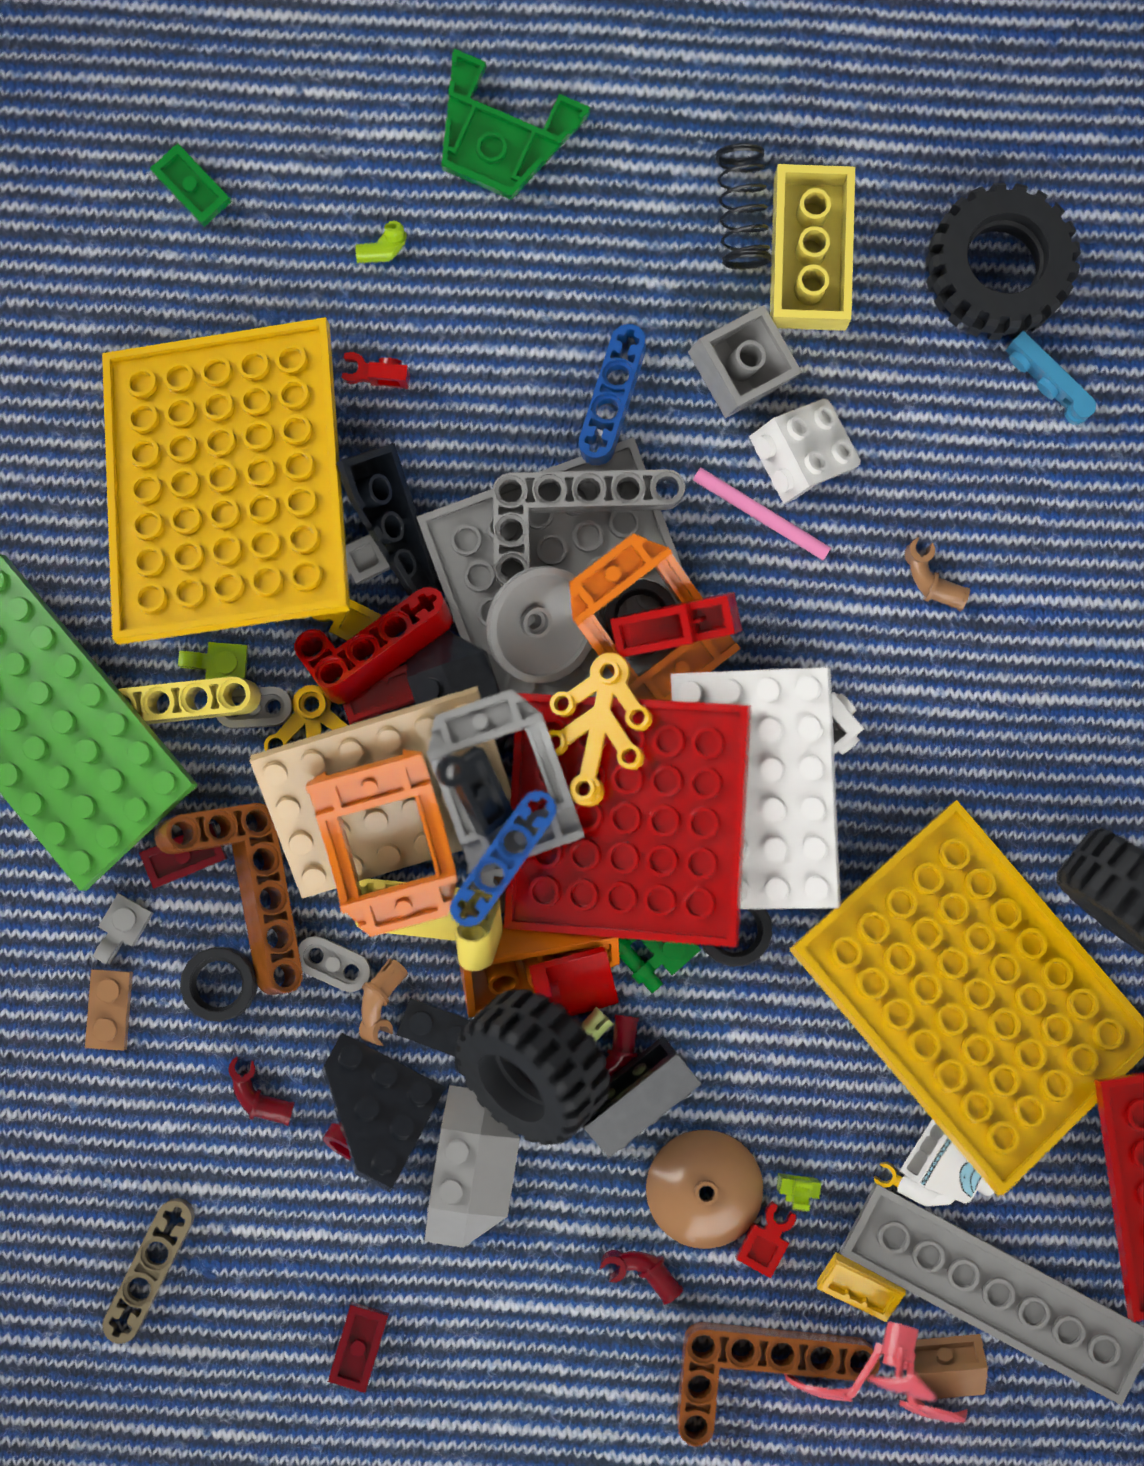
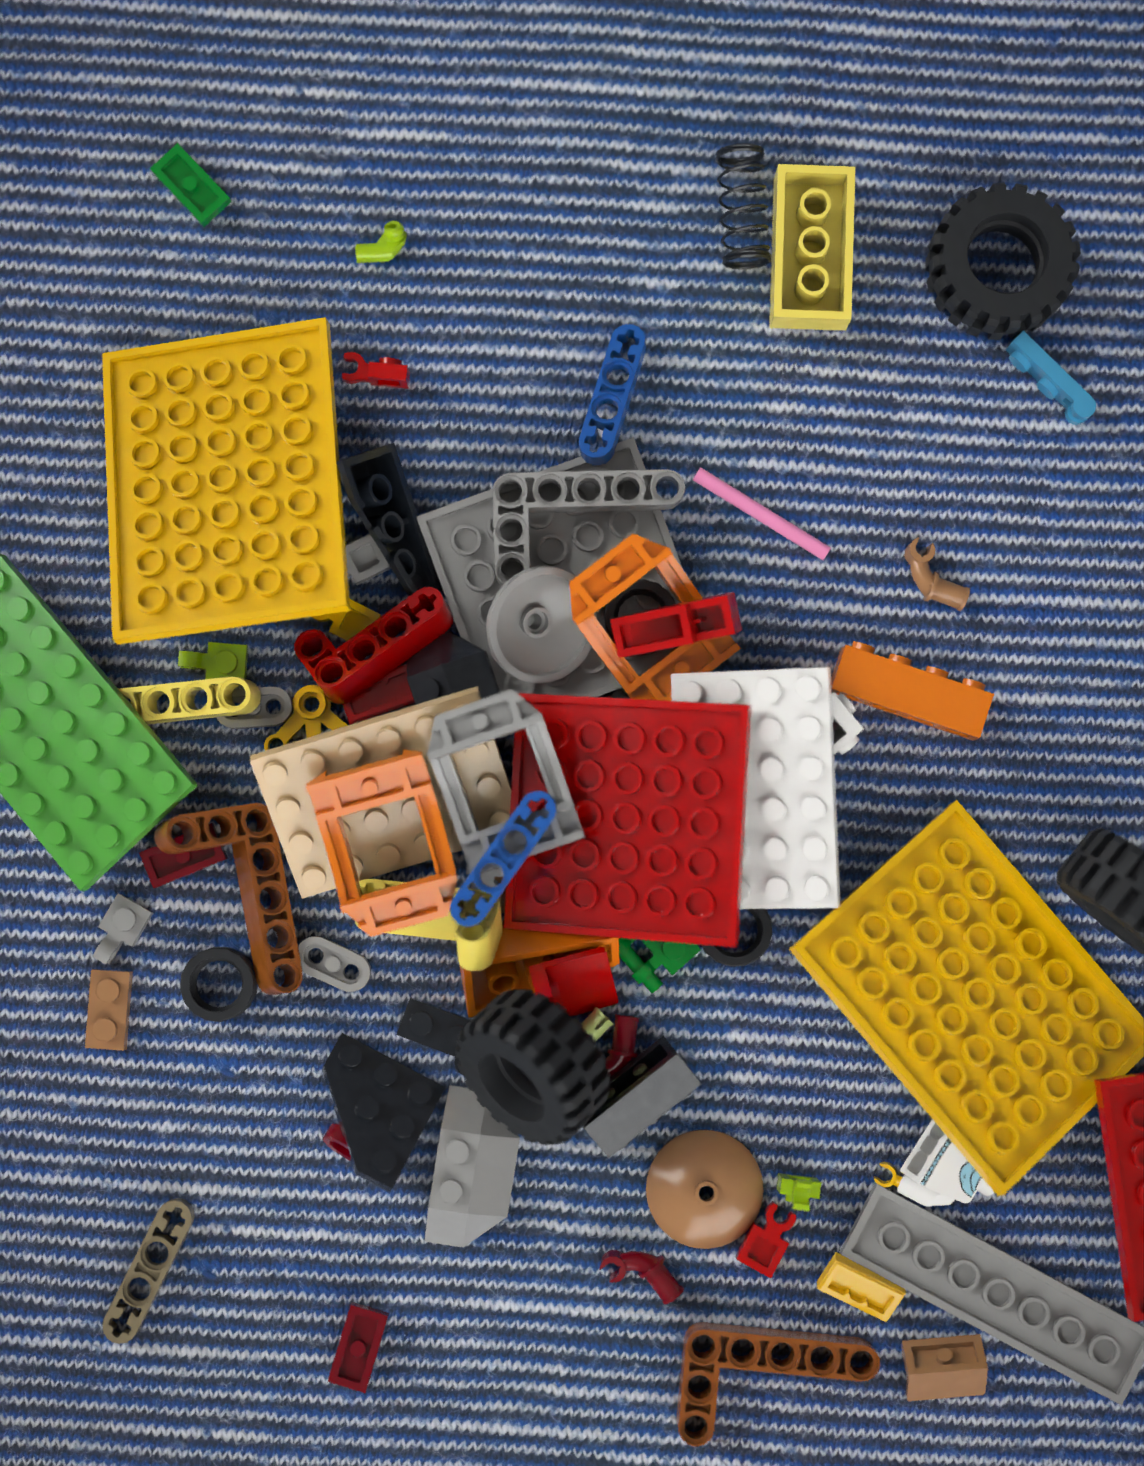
dark red piece [228,1057,295,1126] -> none
medium nougat piece [359,958,408,1046] -> none
black hinge [435,746,514,837] -> none
green wing [441,49,591,200] -> none
yellow plant [548,653,652,807] -> none
light grey slope [688,305,802,419] -> none
white bracket [749,399,860,504] -> none
coral plant [784,1322,968,1423] -> none
none -> orange brick [831,641,994,741]

